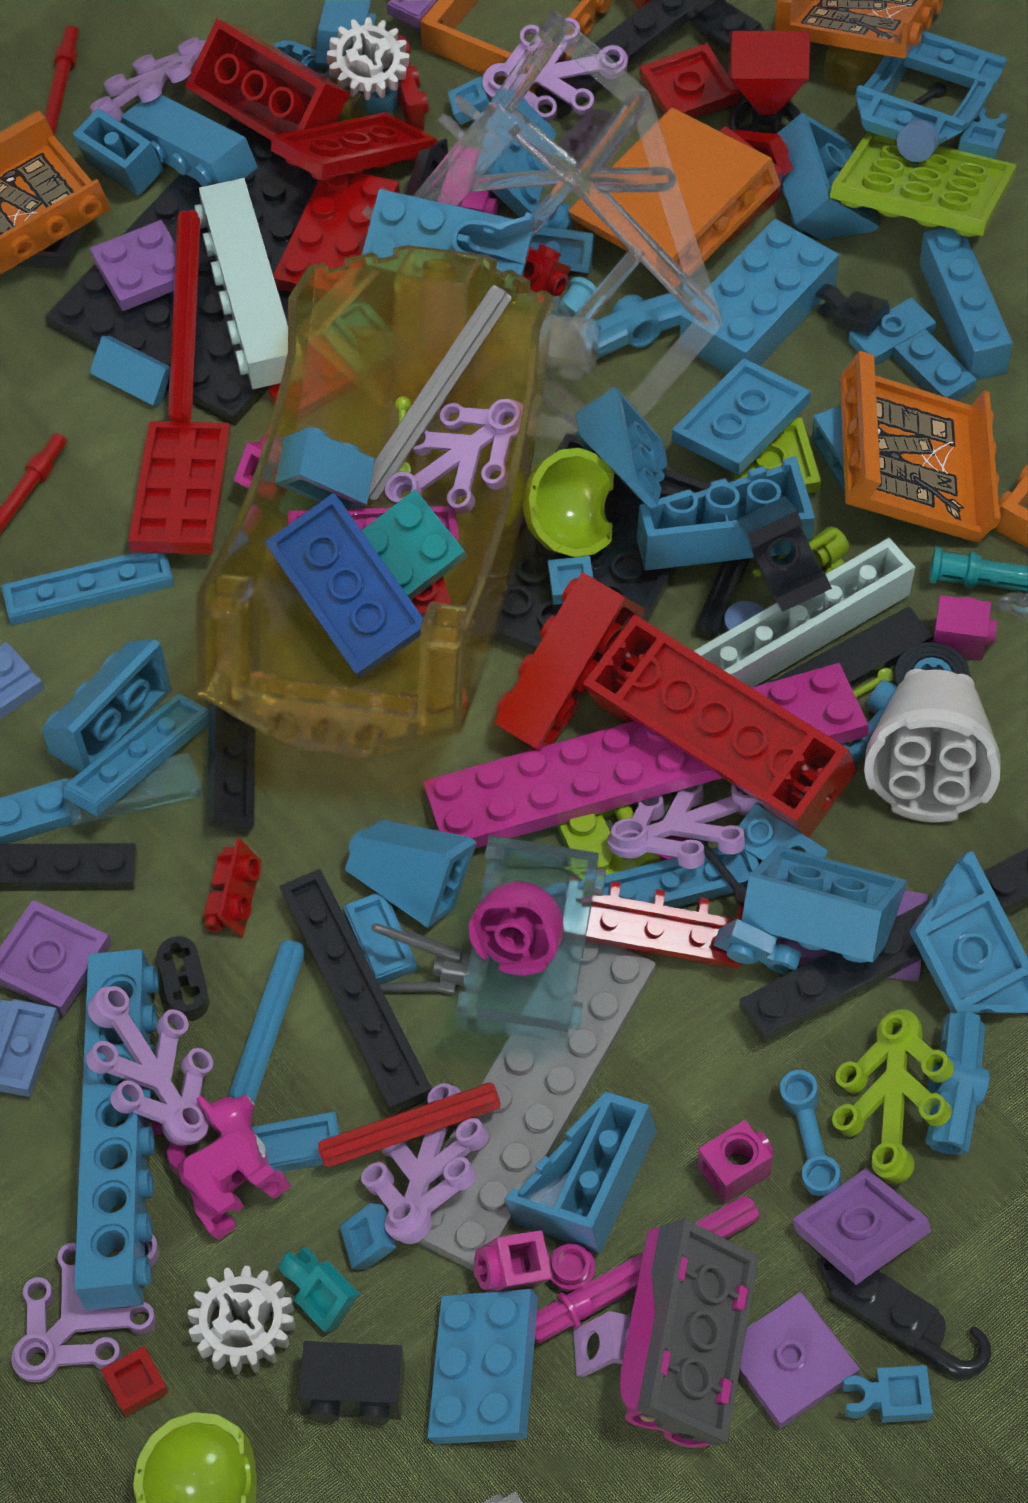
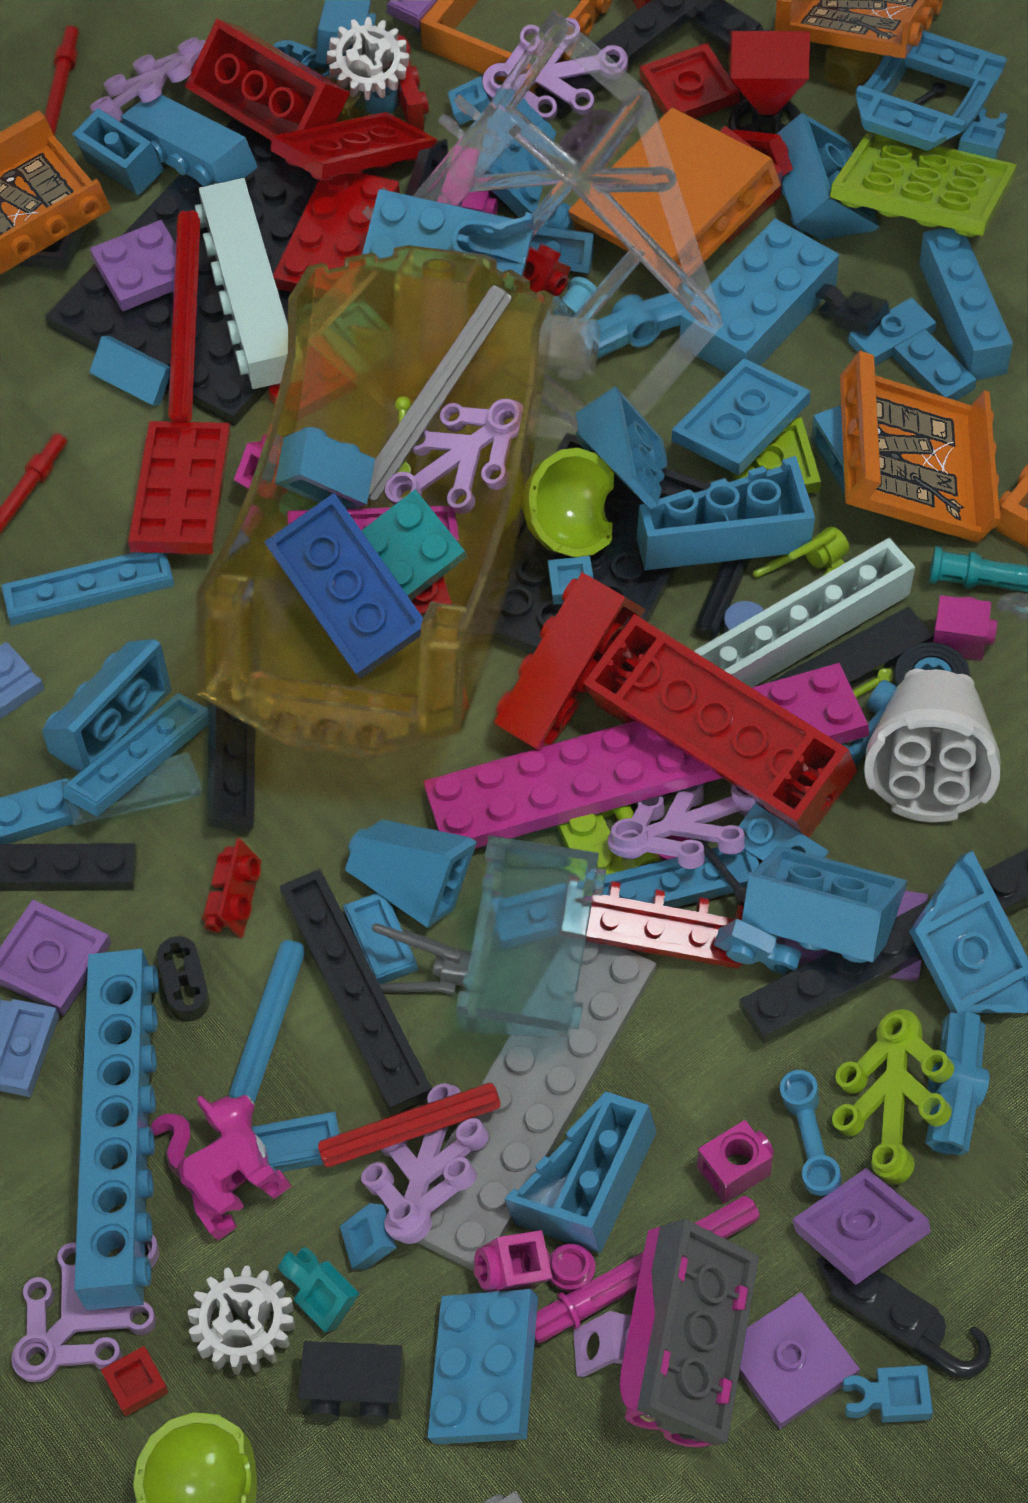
lavender plant [86,986,213,1146] -> none
dark pink cylinder [468,881,564,976] -> none
black piece [736,496,832,612] -> none
medium blue tile [897,120,938,162] -> none

